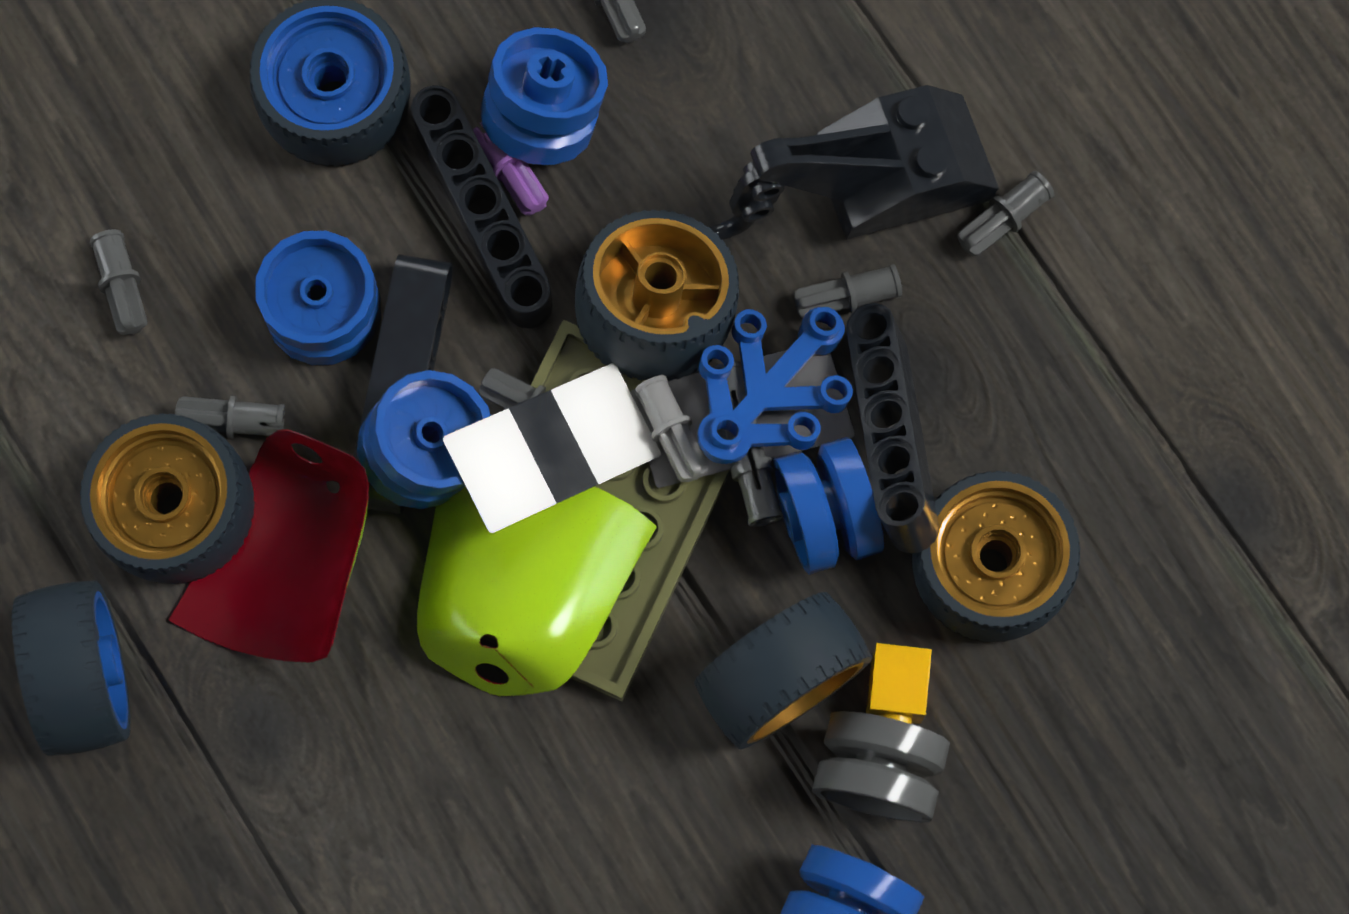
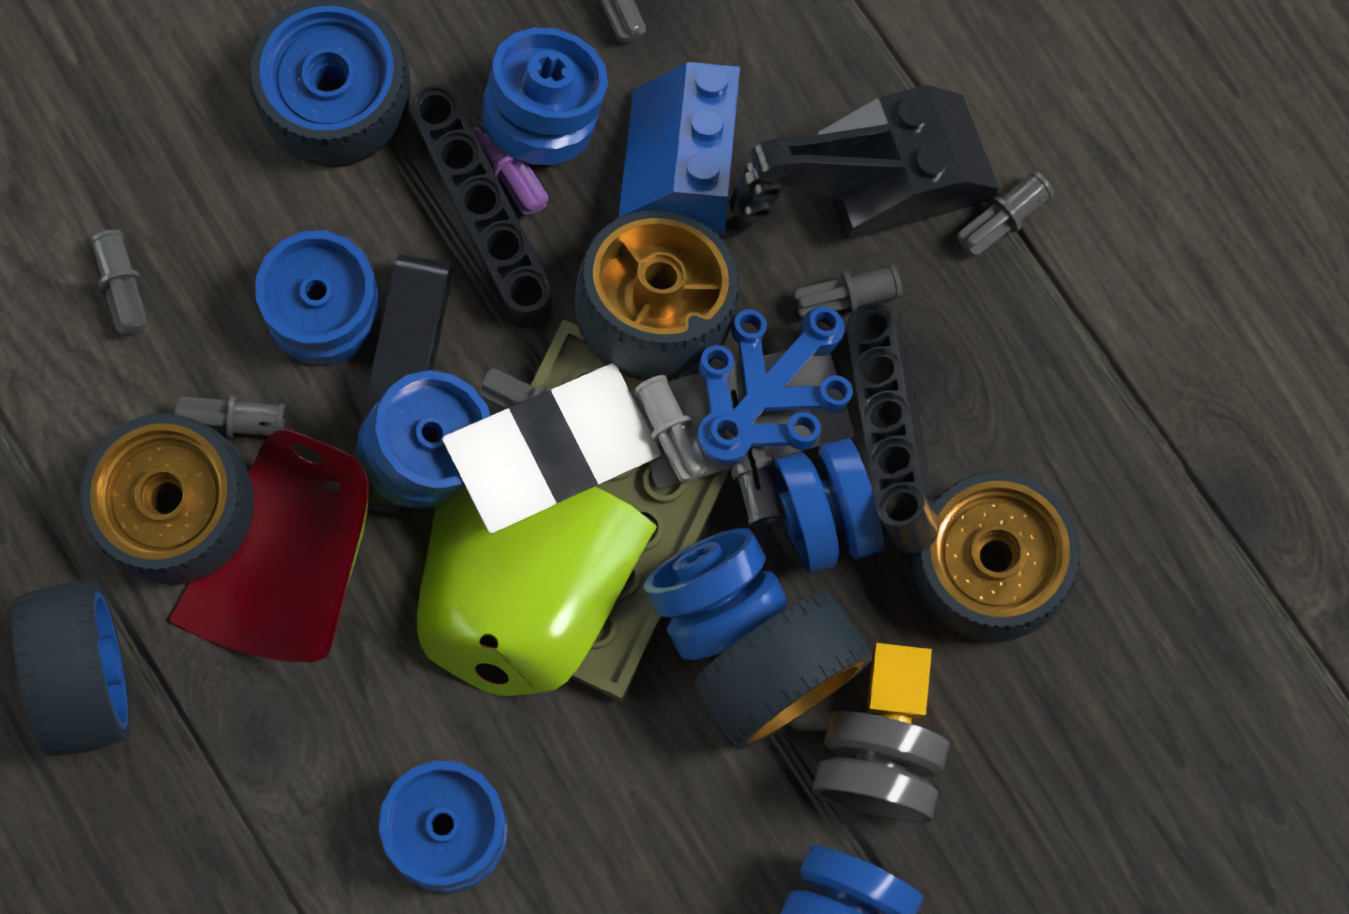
none -> blue wheel [379,760,508,894]
none -> blue slope [618,62,740,234]
none -> blue wheel [643,528,789,660]

